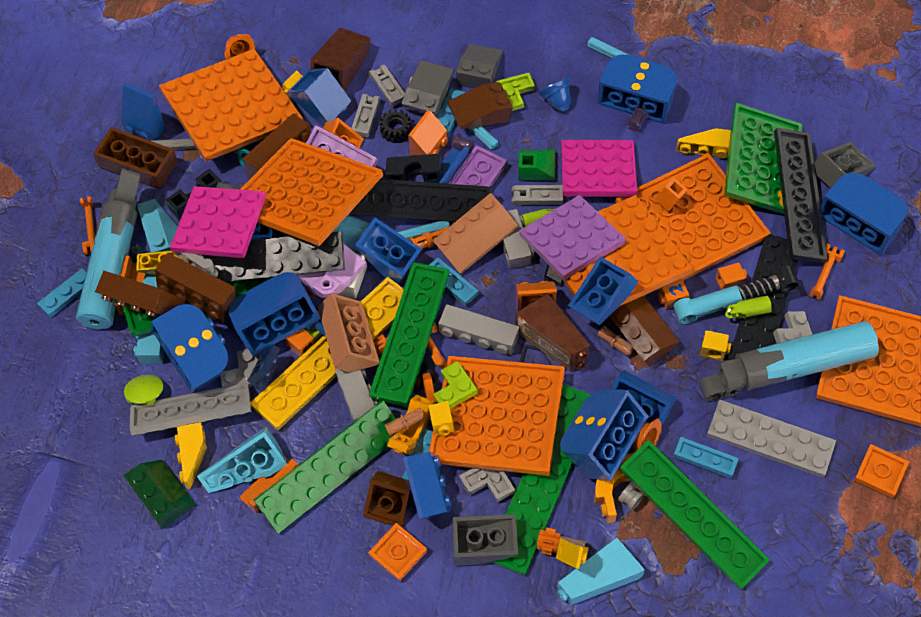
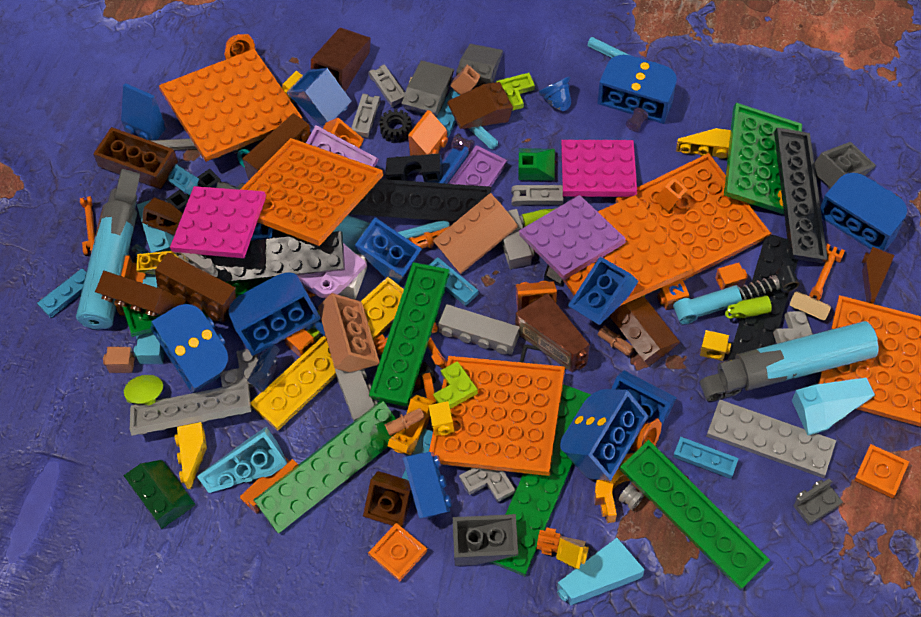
none -> nougat brick [103,347,135,373]
none -> reddish brown slope [142,198,183,235]
none -> dark azure plate [167,164,199,195]
none -> nougat brick [450,64,481,94]
none -> tan slope [790,291,832,320]
none -> medium azure wedge [792,378,875,435]
none -> dark grey bracket [793,478,843,526]
none -> reddish brown slope [861,247,895,304]

